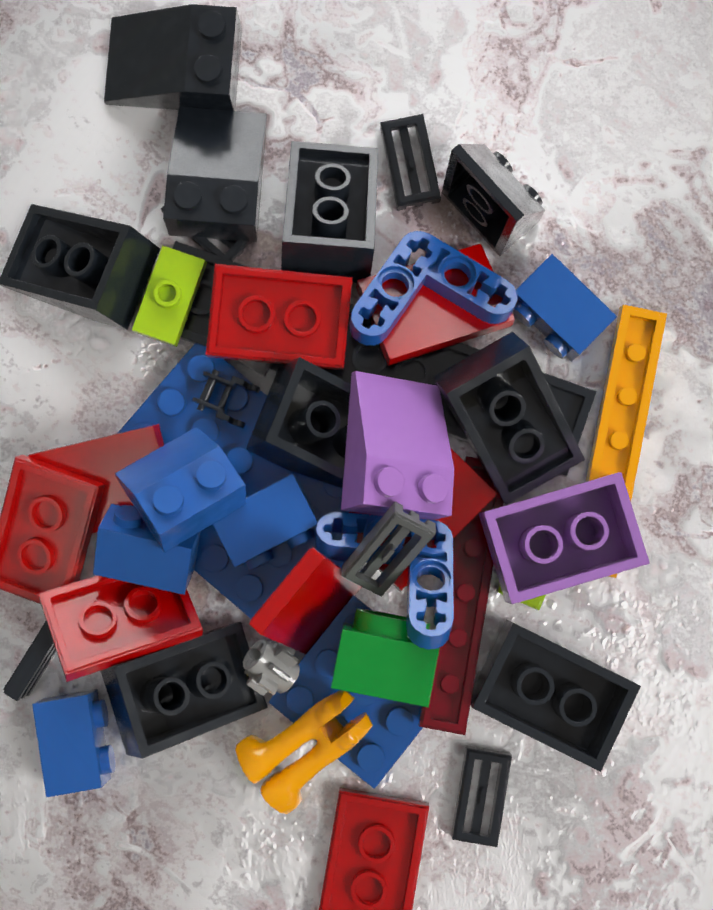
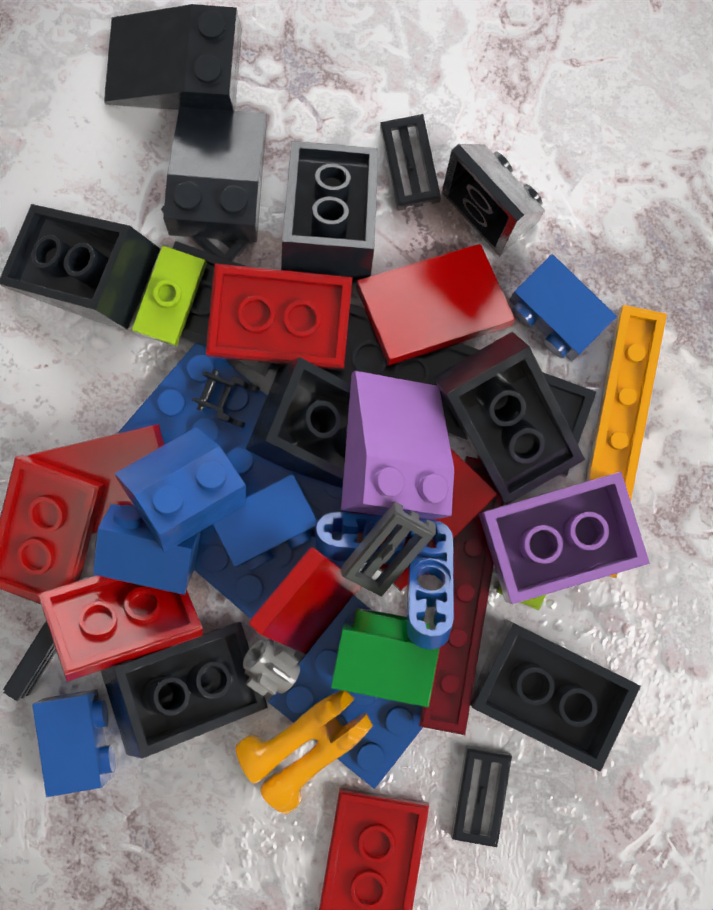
blue beam [349,231,518,345] -> none

